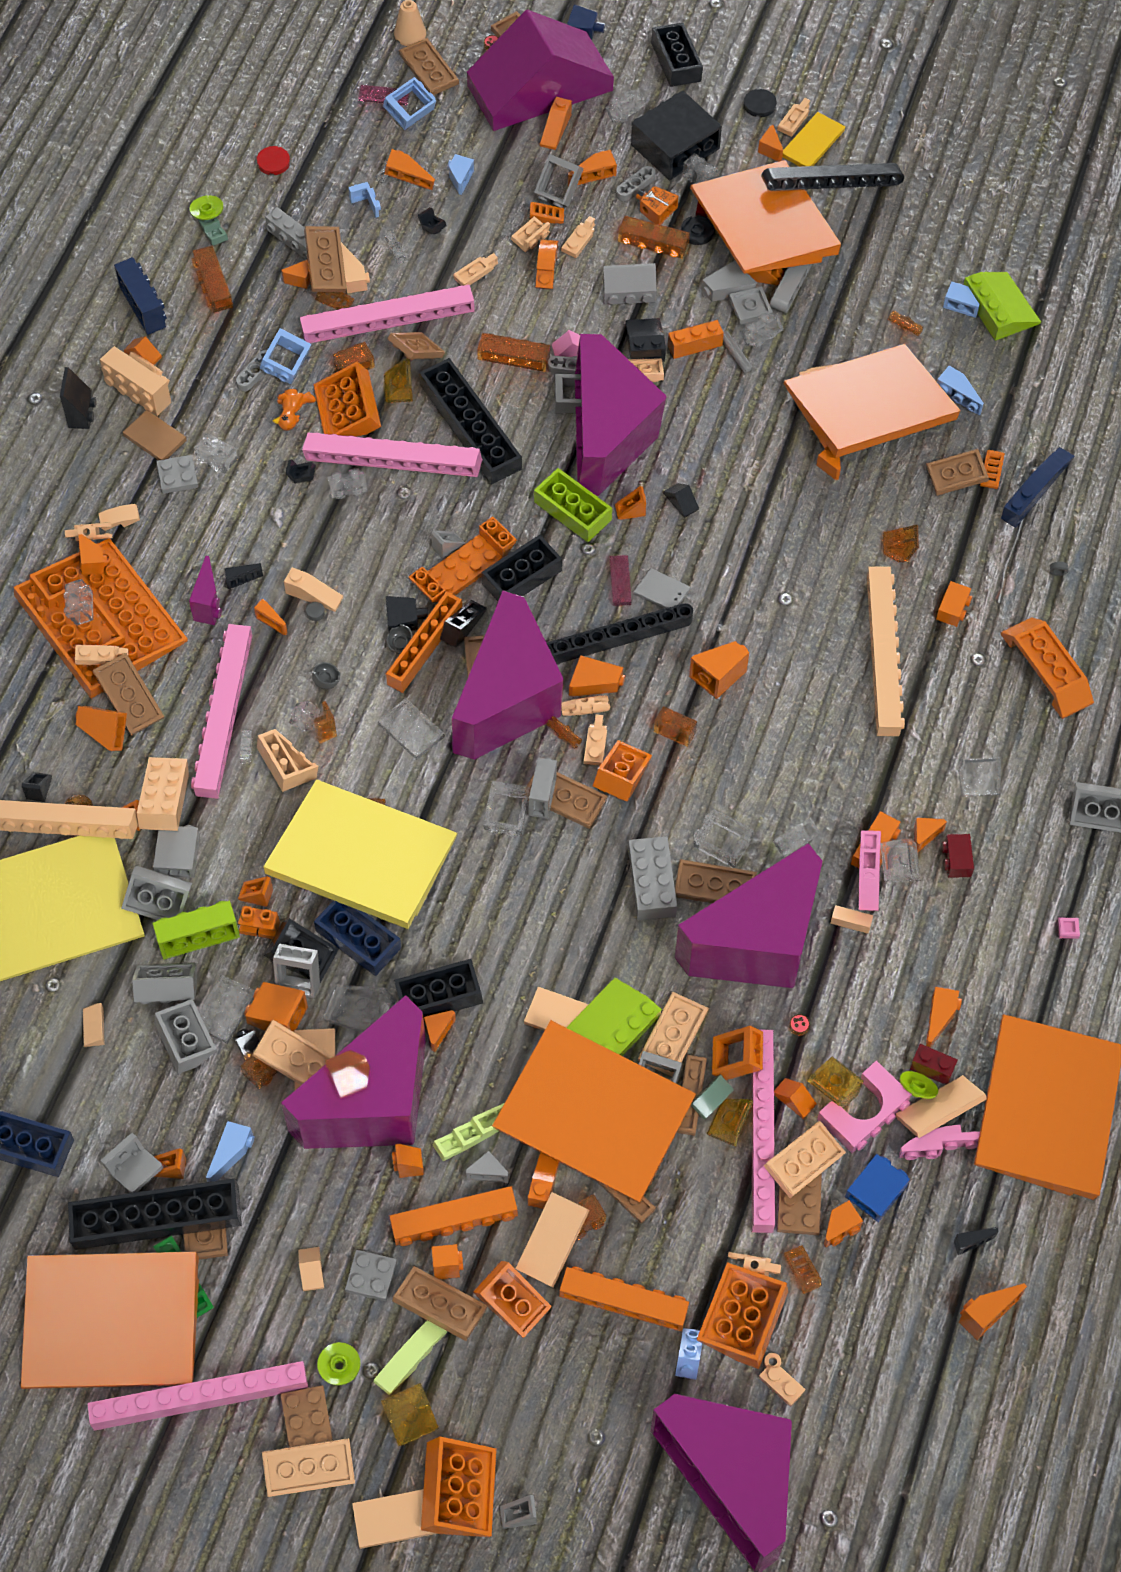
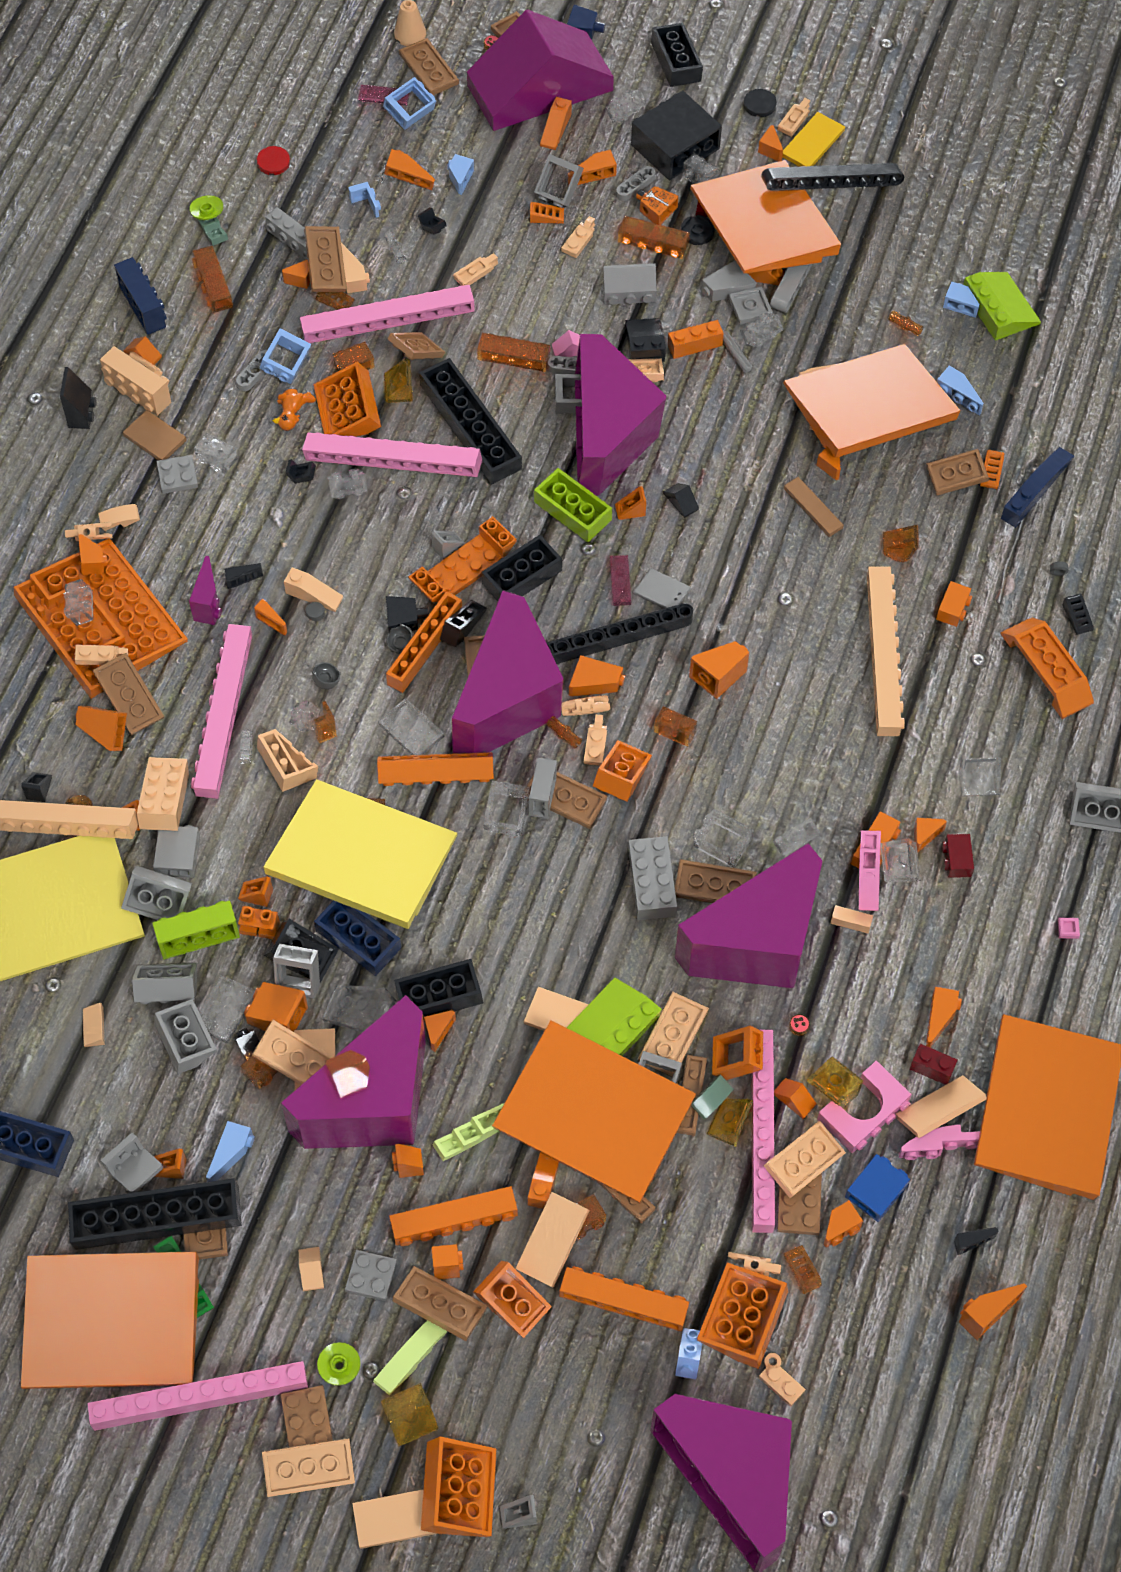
light grey slope [466,1151,508,1183] -> none
light nougat bracket [511,216,550,252] -> none
orange arch [535,239,559,290] -> none
lime dish [899,1071,938,1099] -> none
none -> orange brick [377,752,494,786]
none -> medium nougat tile [784,477,844,537]
none -> black slope [1062,593,1094,635]

